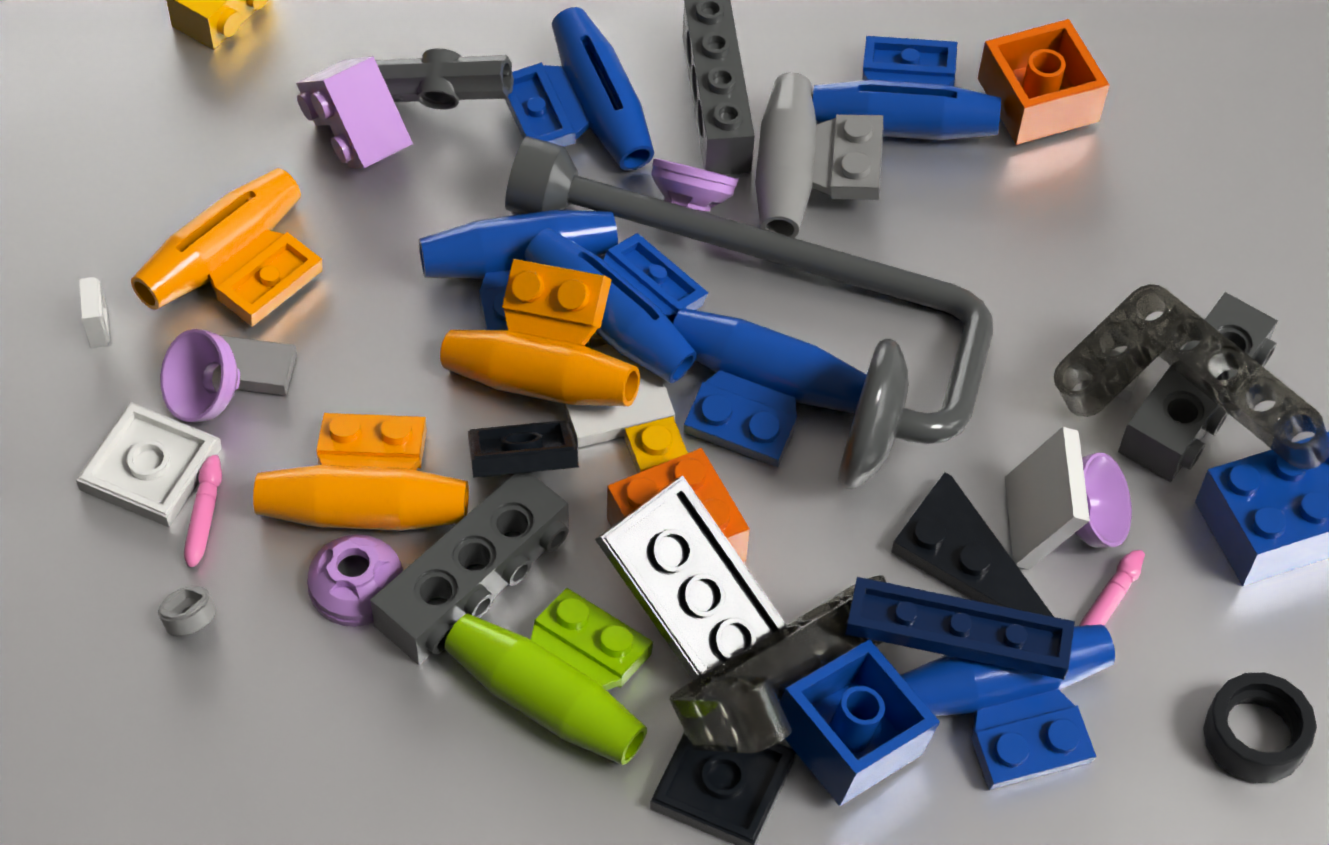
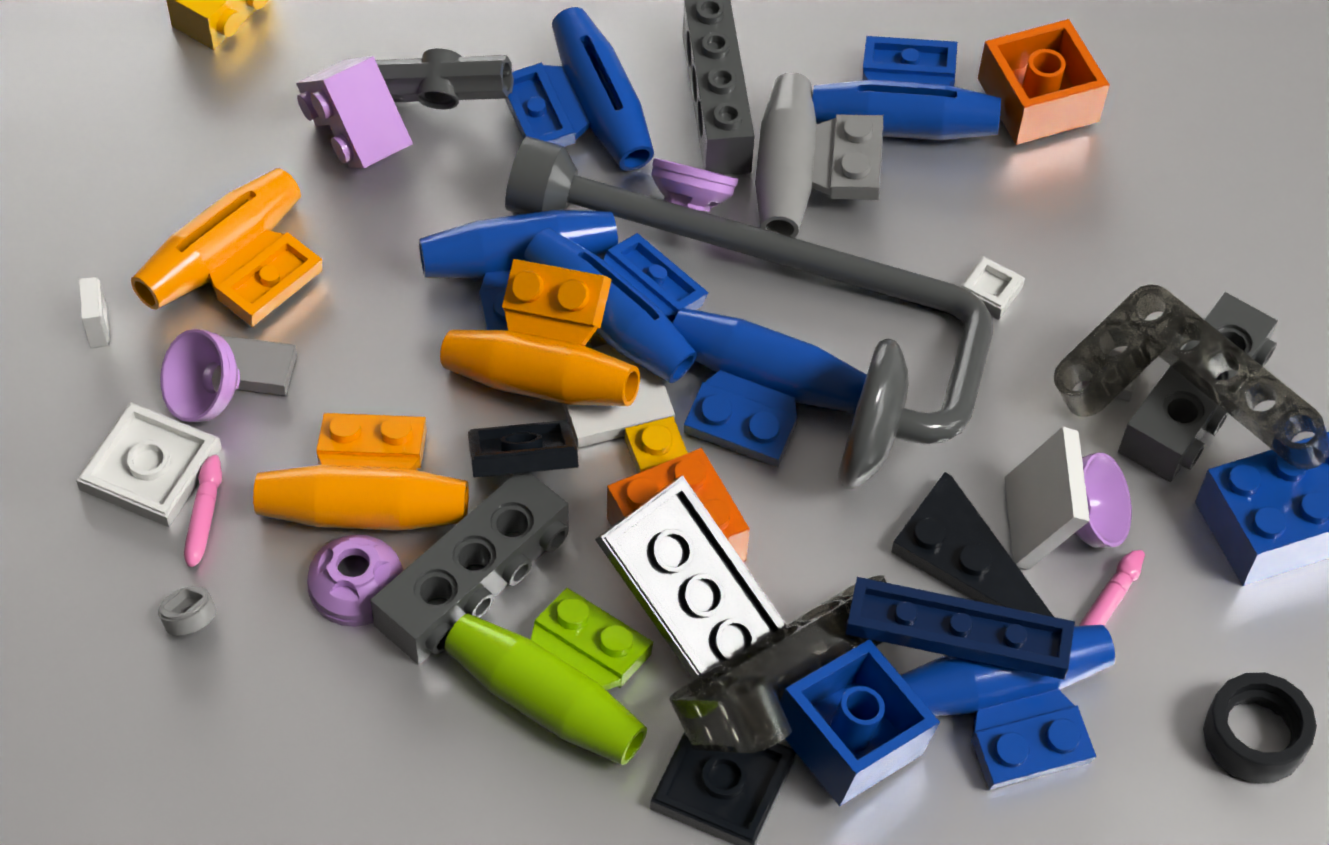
none -> white tile [960,256,1025,320]

